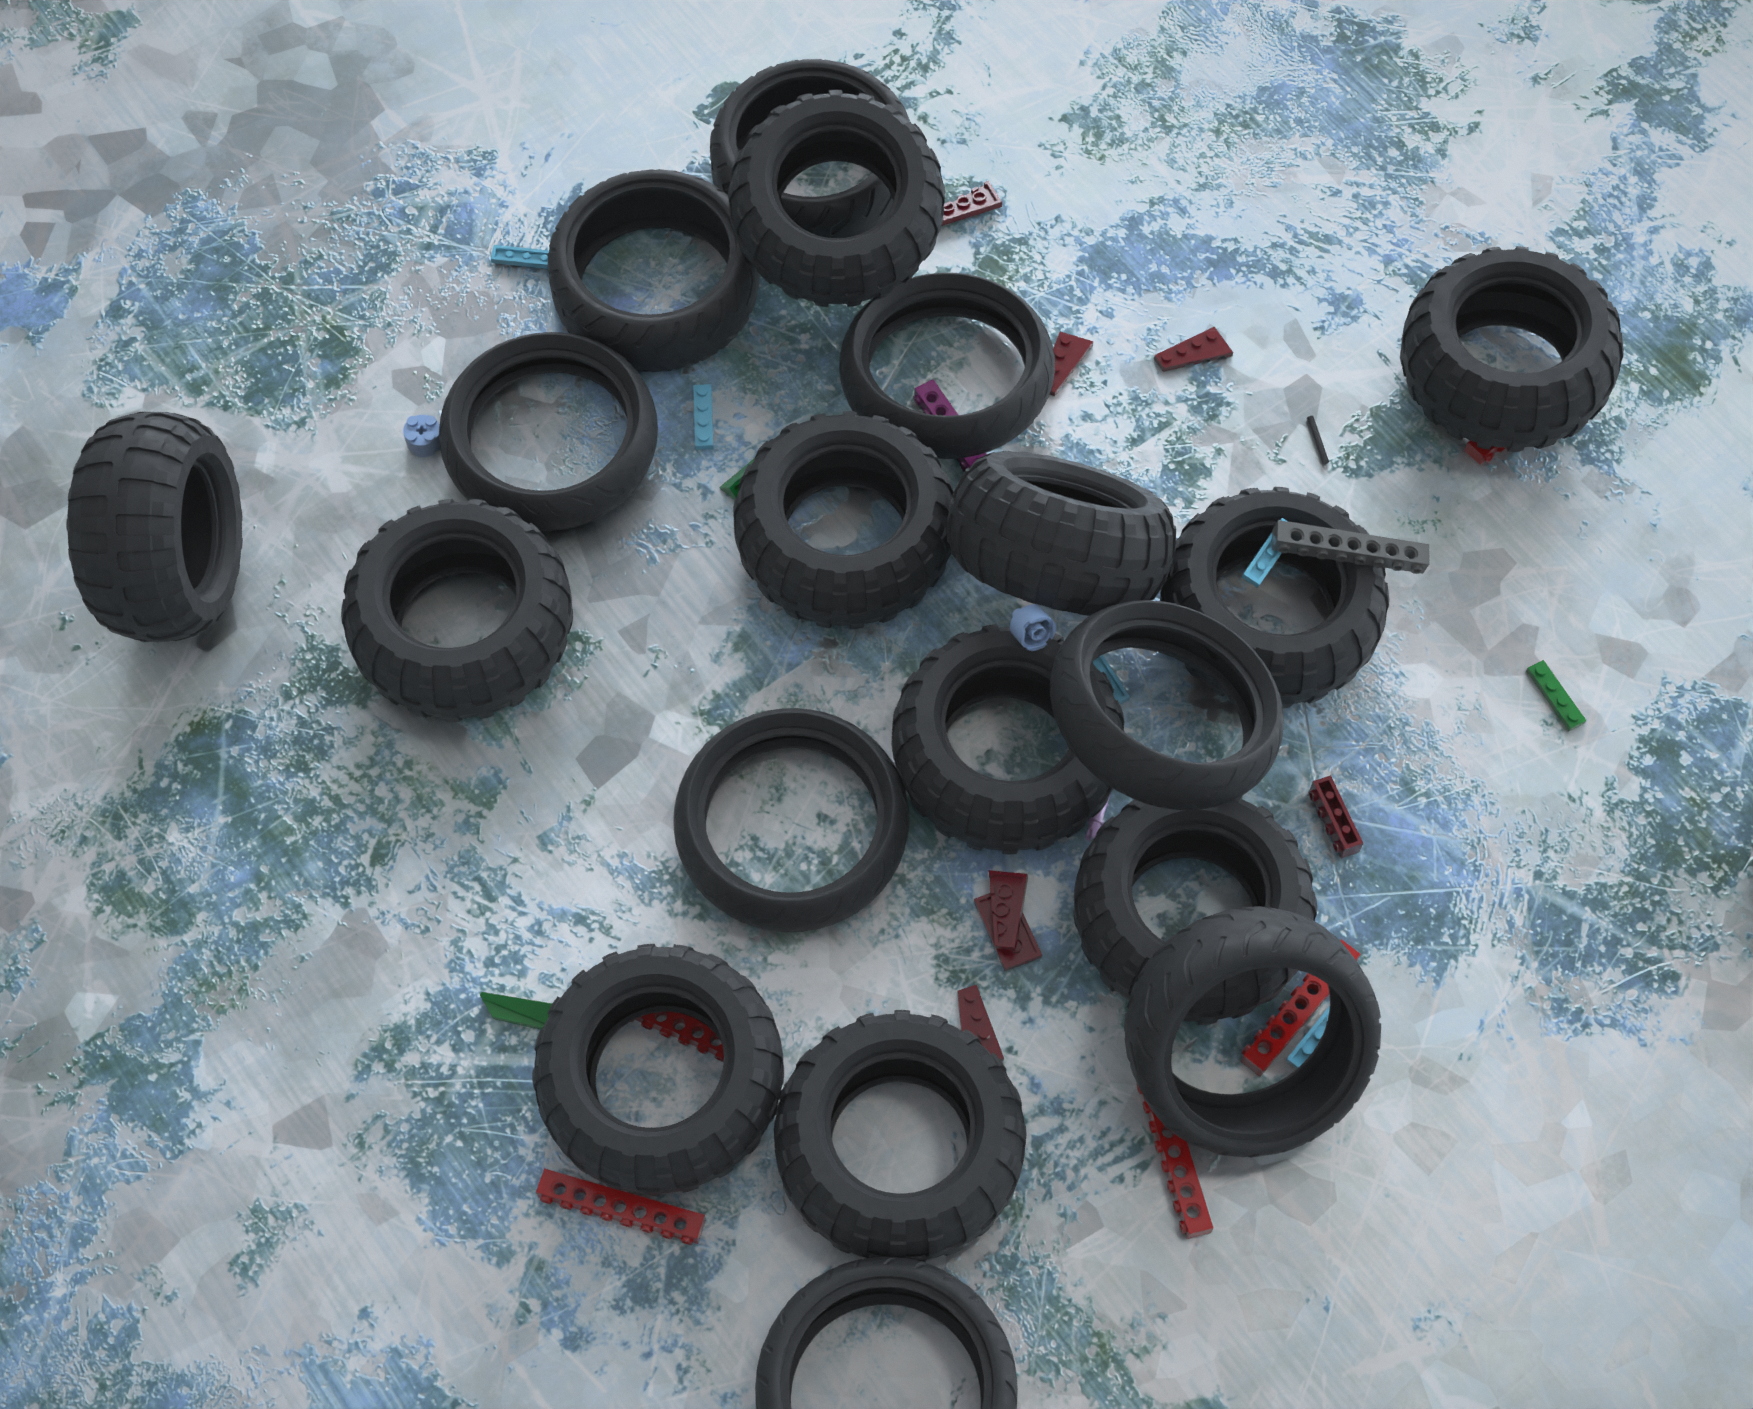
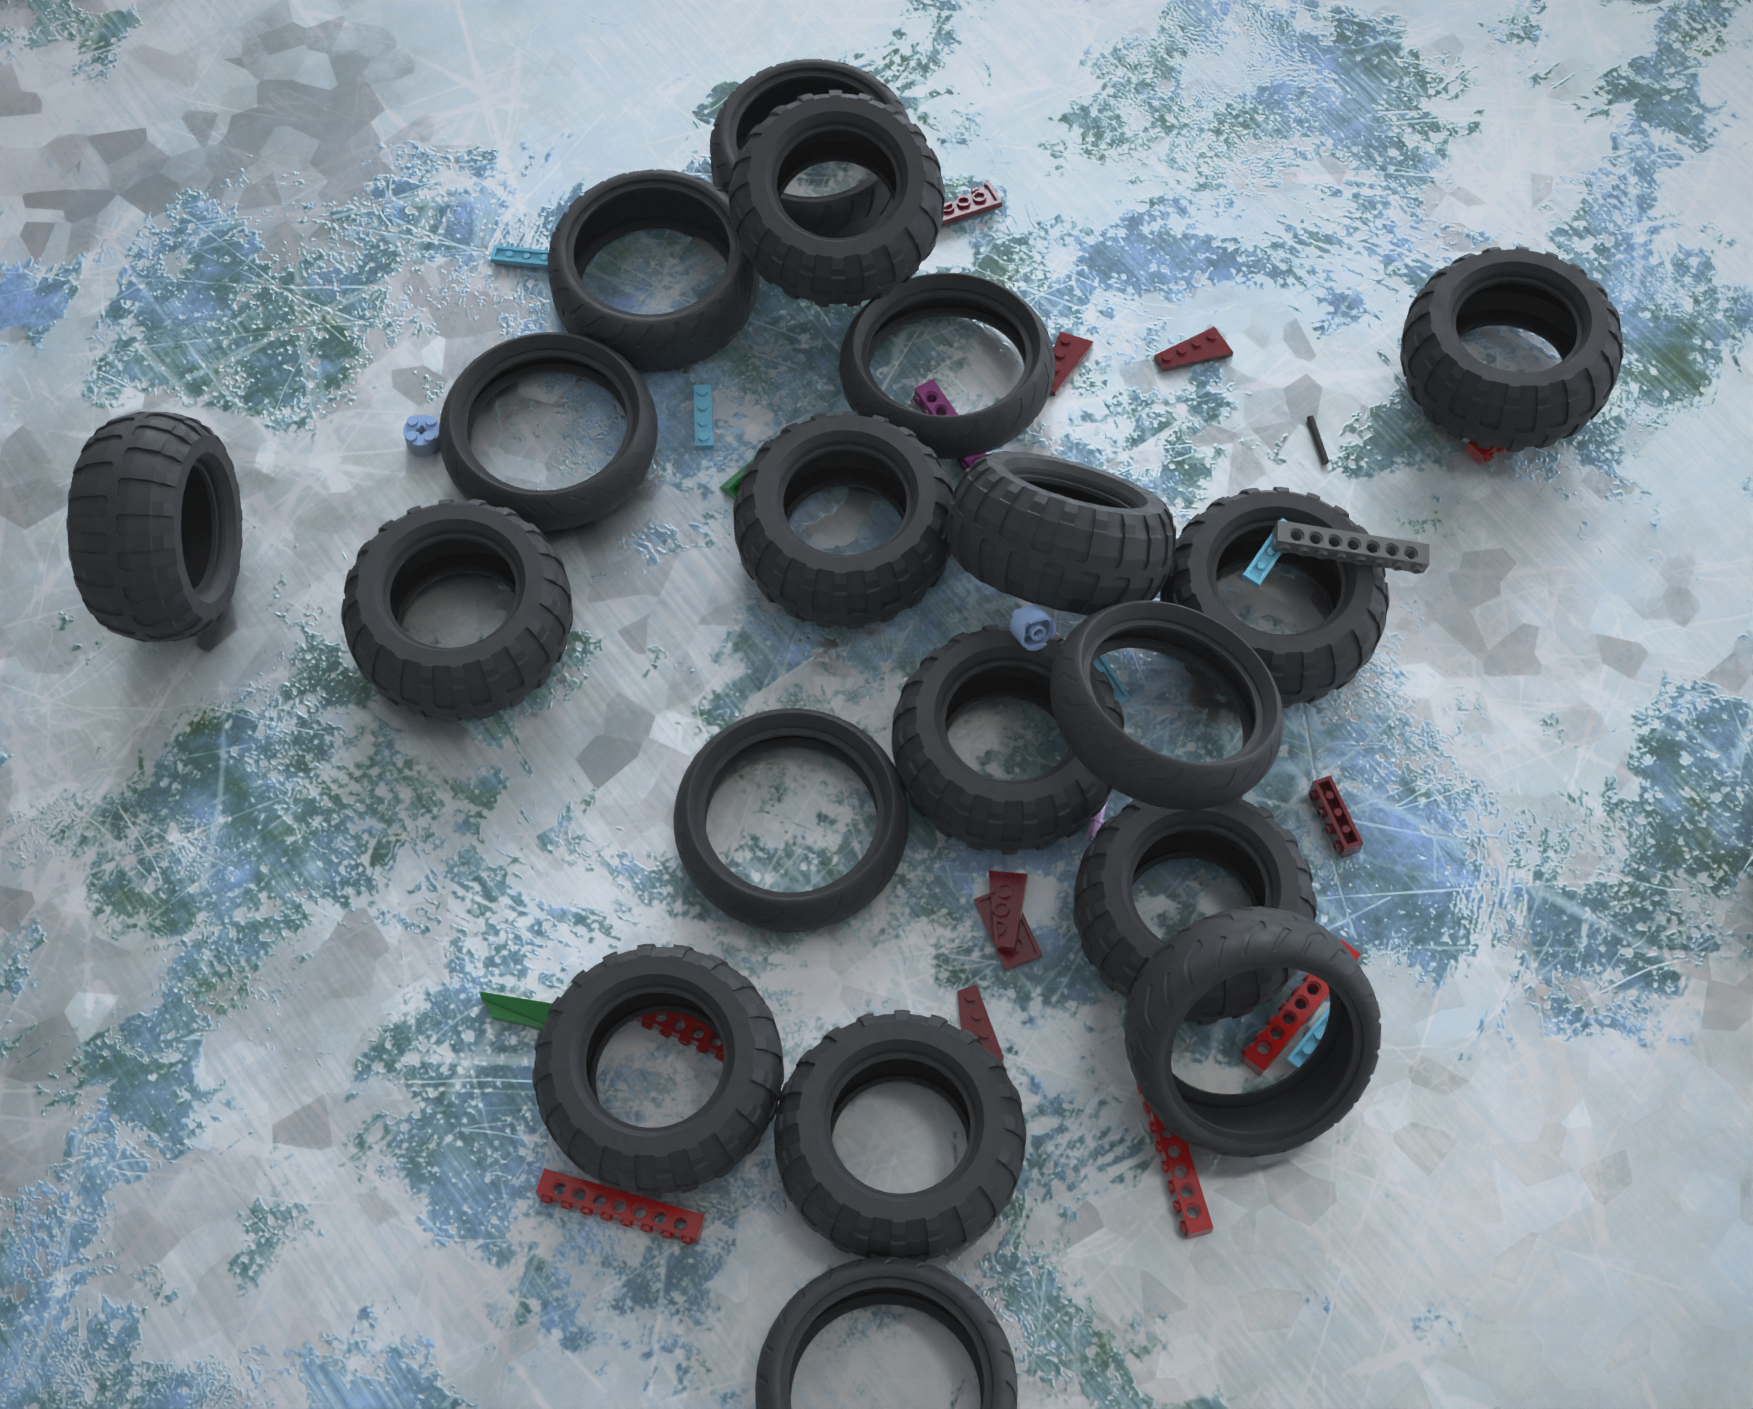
green plate [1526,660,1587,731] -> none

